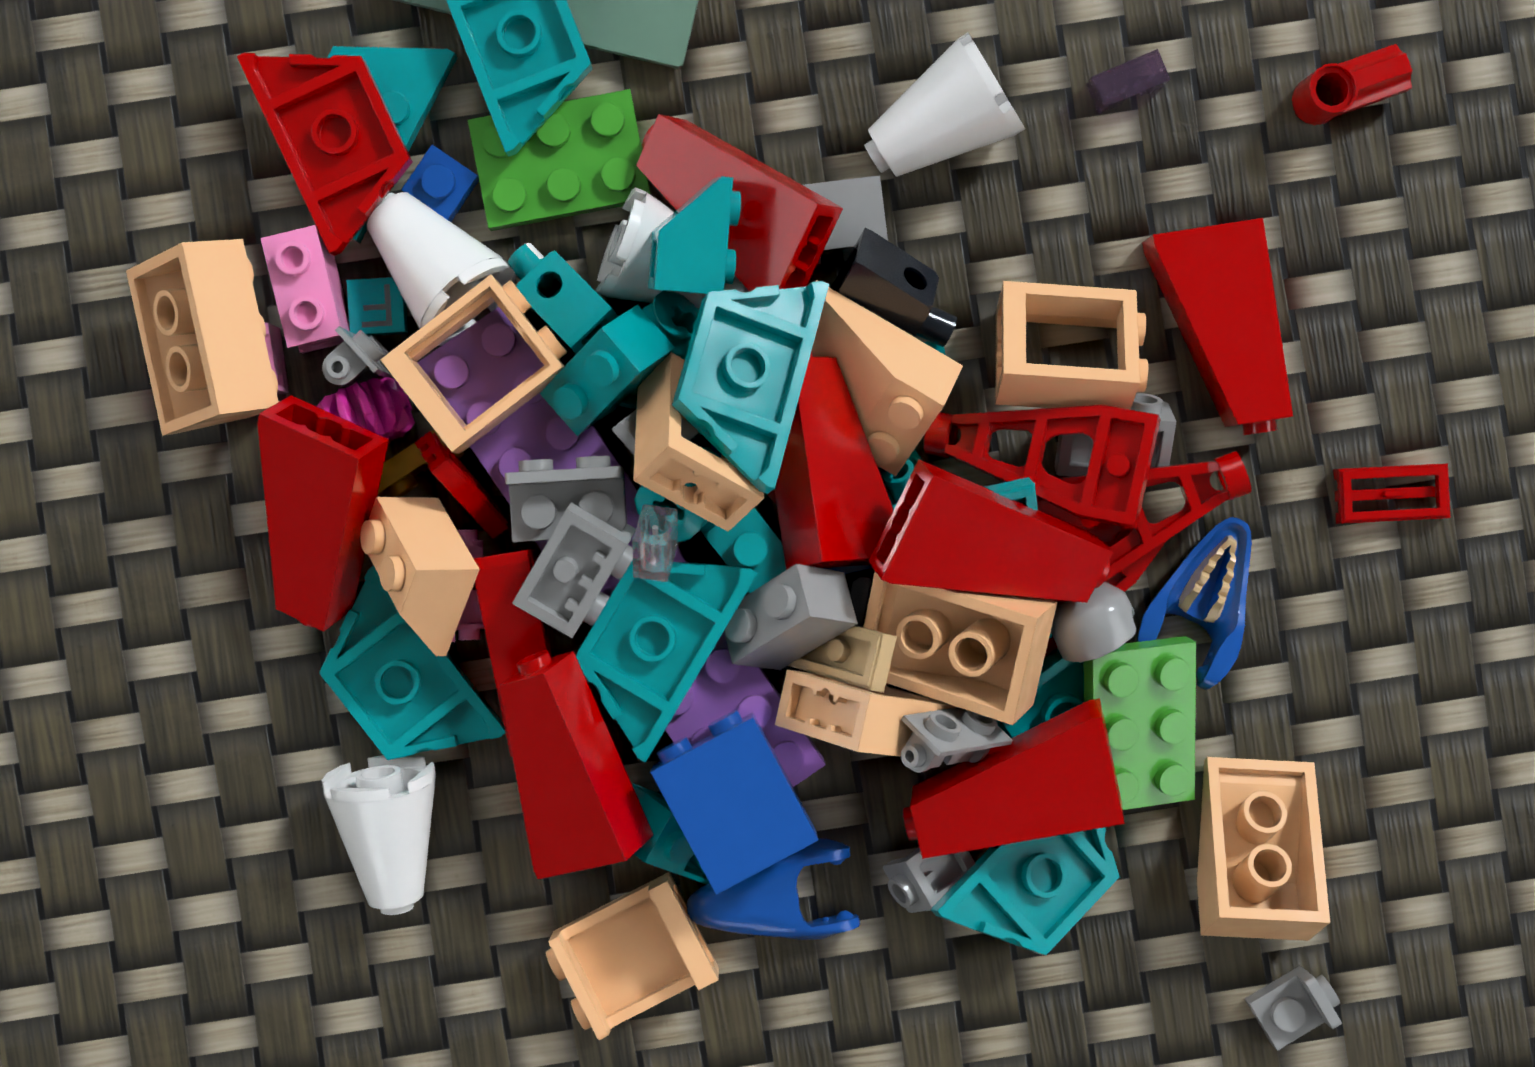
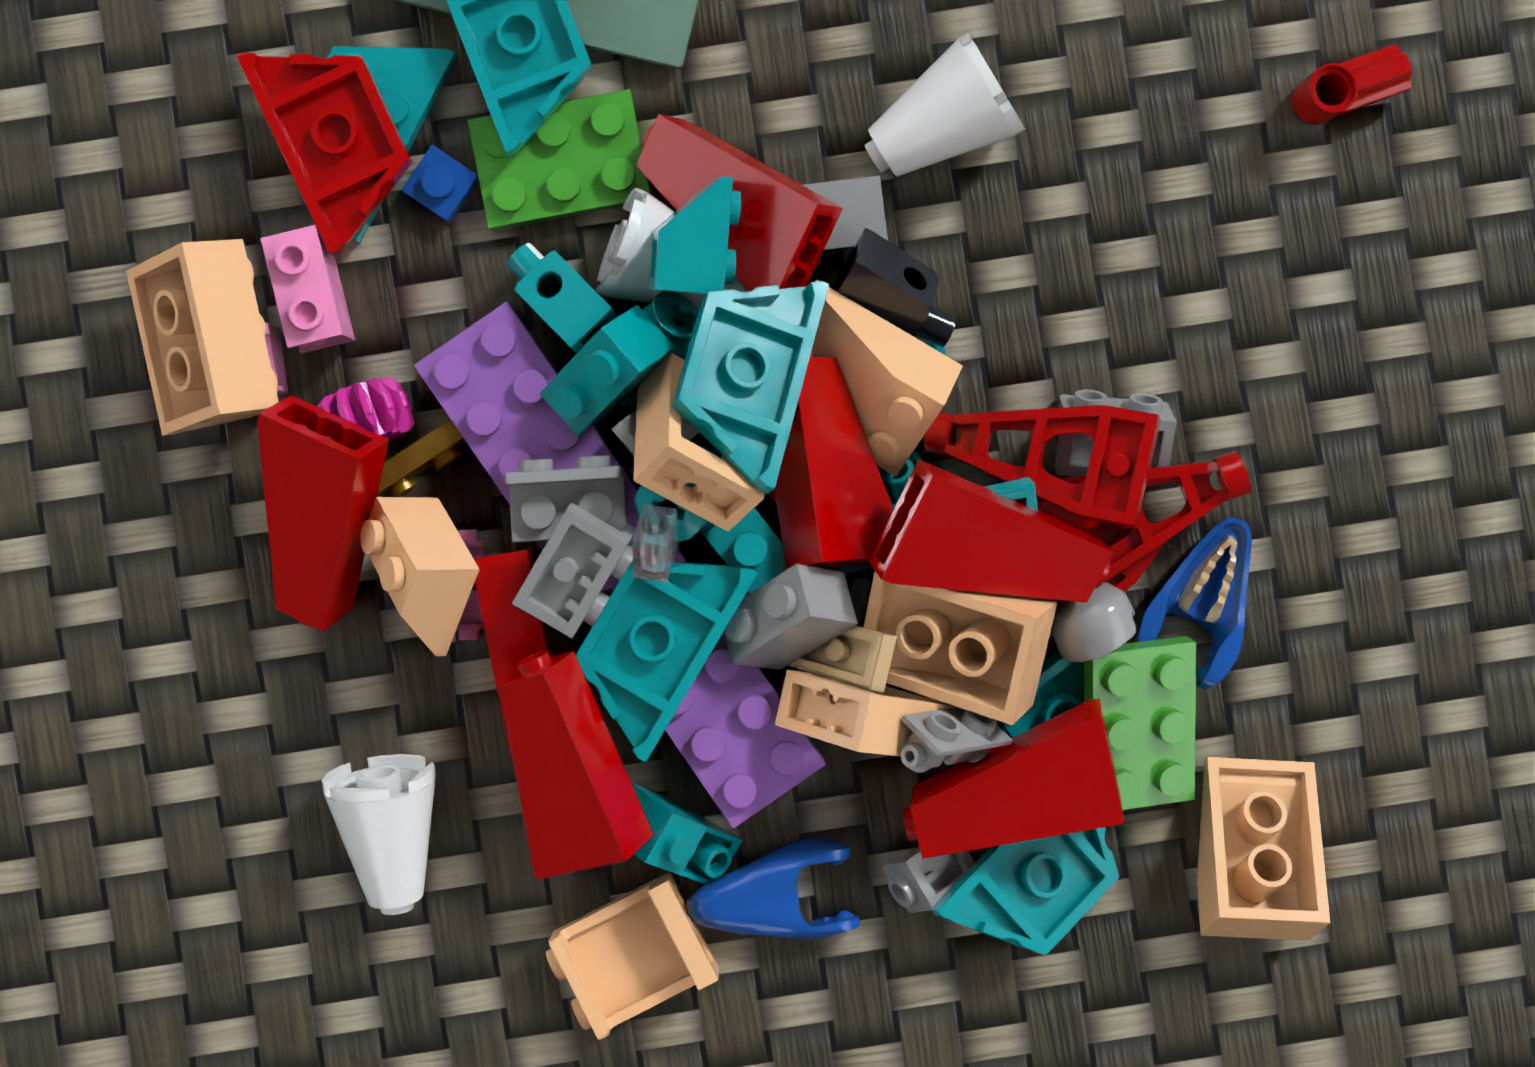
teal wing [319,565,506,760] -> none
light grey hinge [322,326,395,388] -> none
teal tile [346,277,408,336] -> none
white cone [367,192,516,346] -> none
light nougat window [380,274,567,454] -> none
red tile [415,431,508,539] -> none
blue brick [651,710,819,895] -> none
light nougat window [996,281,1148,410] -> none
clear purple piece [1086,49,1171,114] -> none
red slope [1142,218,1293,435] -> none
light grey bracket [1245,966,1342,1051] -> none
red tile [1333,463,1451,524] -> none

